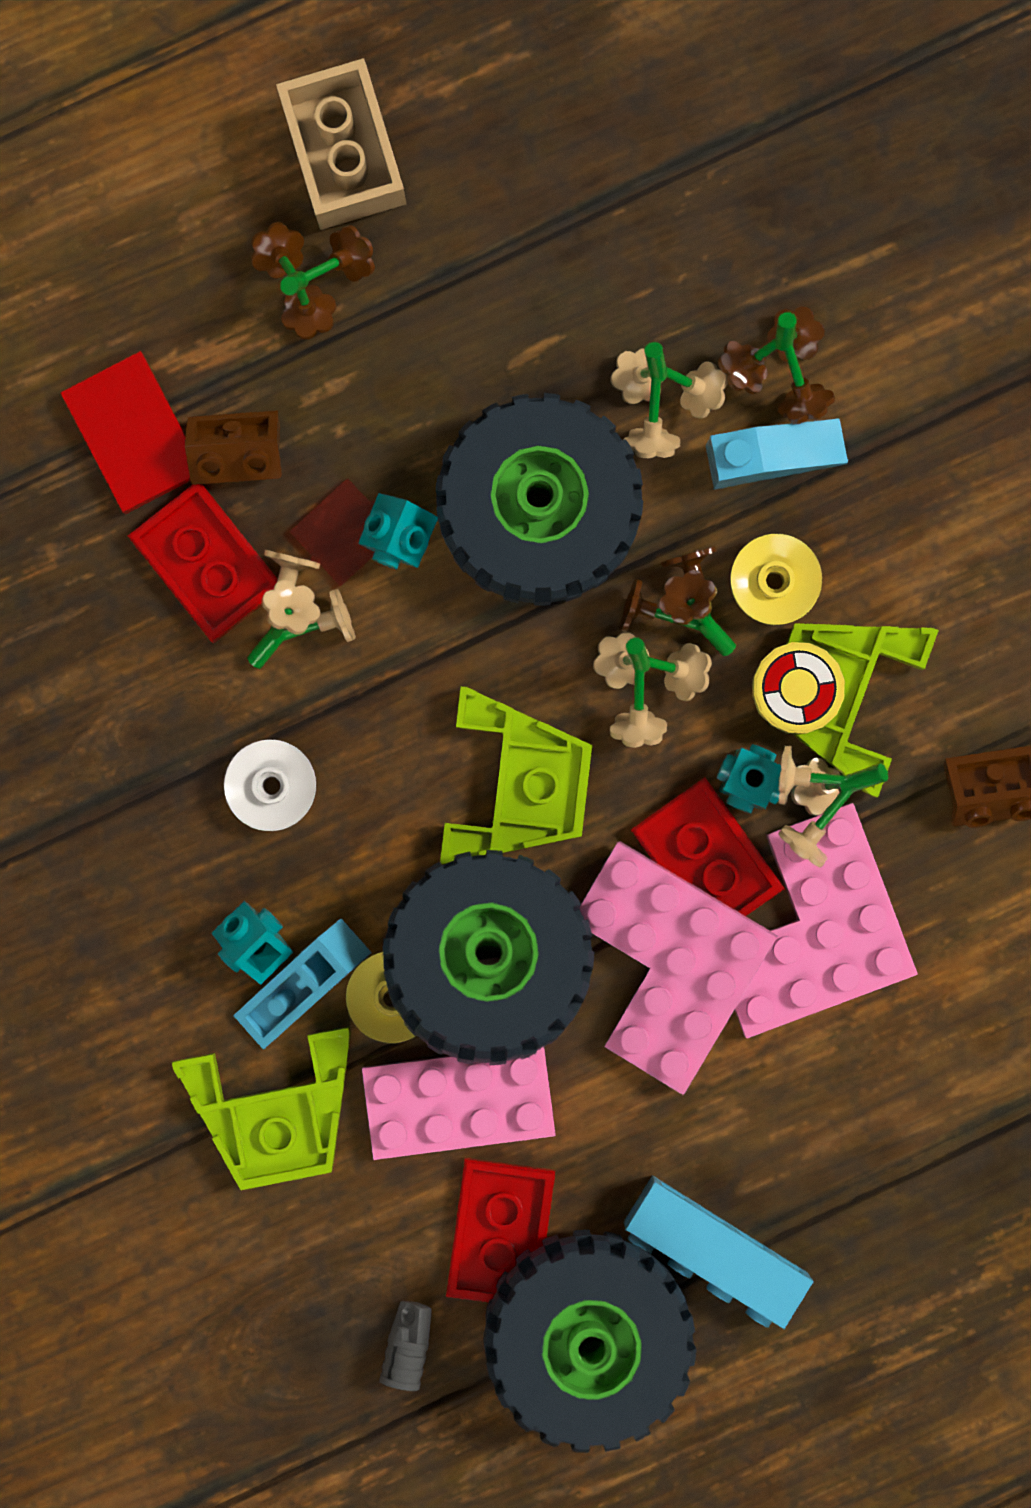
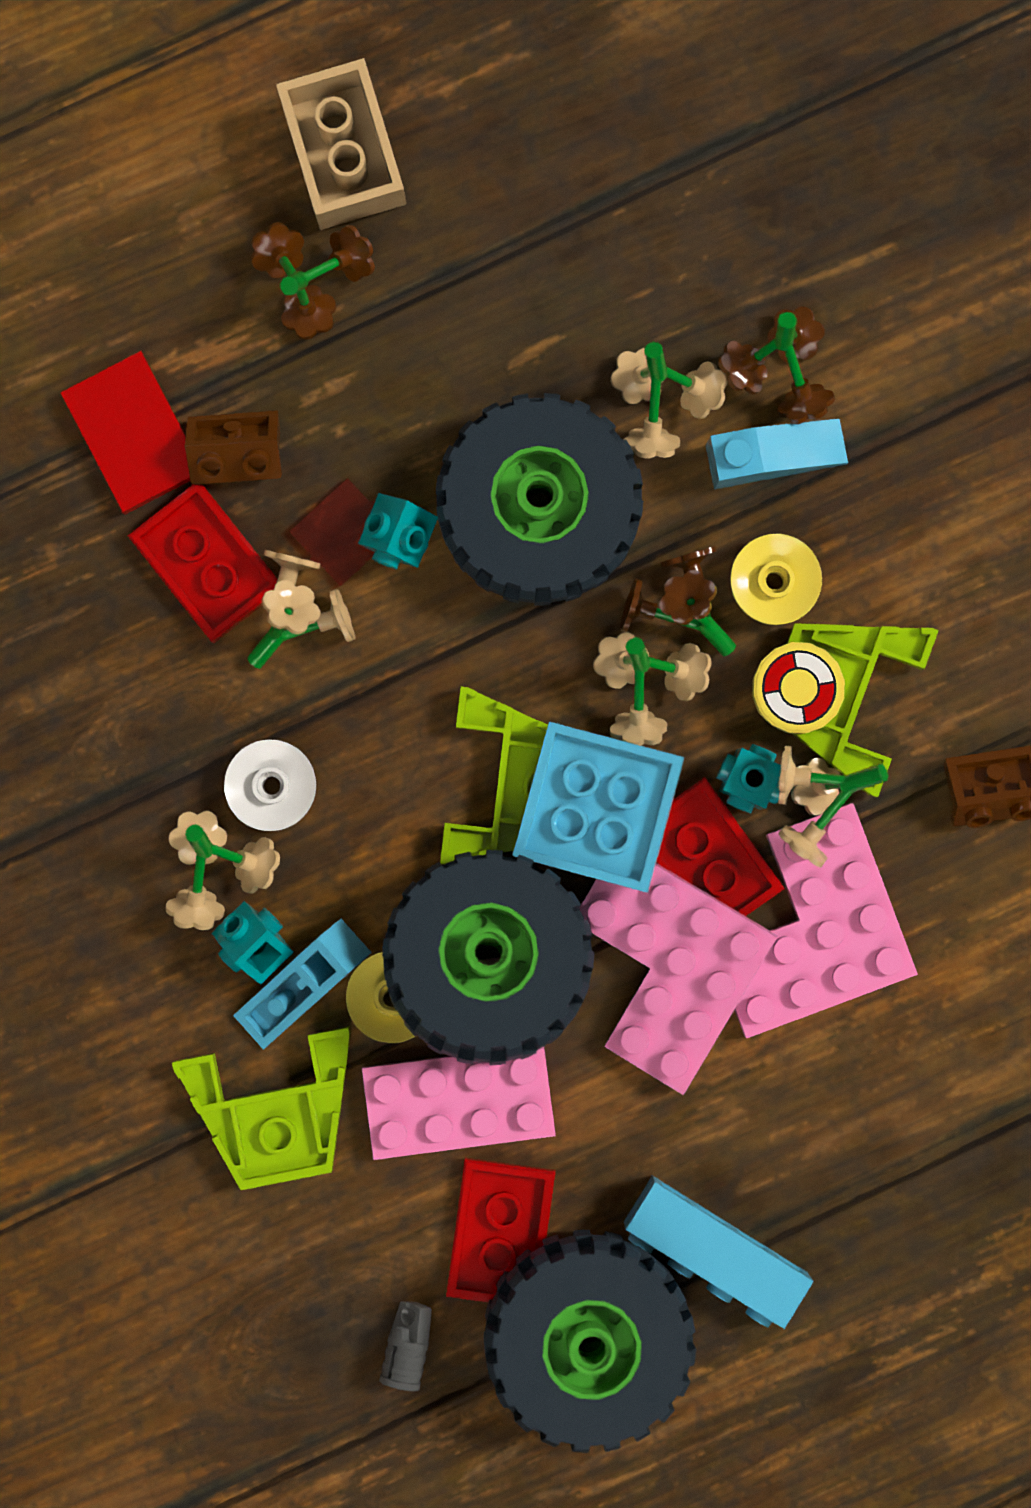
none -> tan plant [166,811,280,930]
none -> medium azure plate [512,722,684,893]

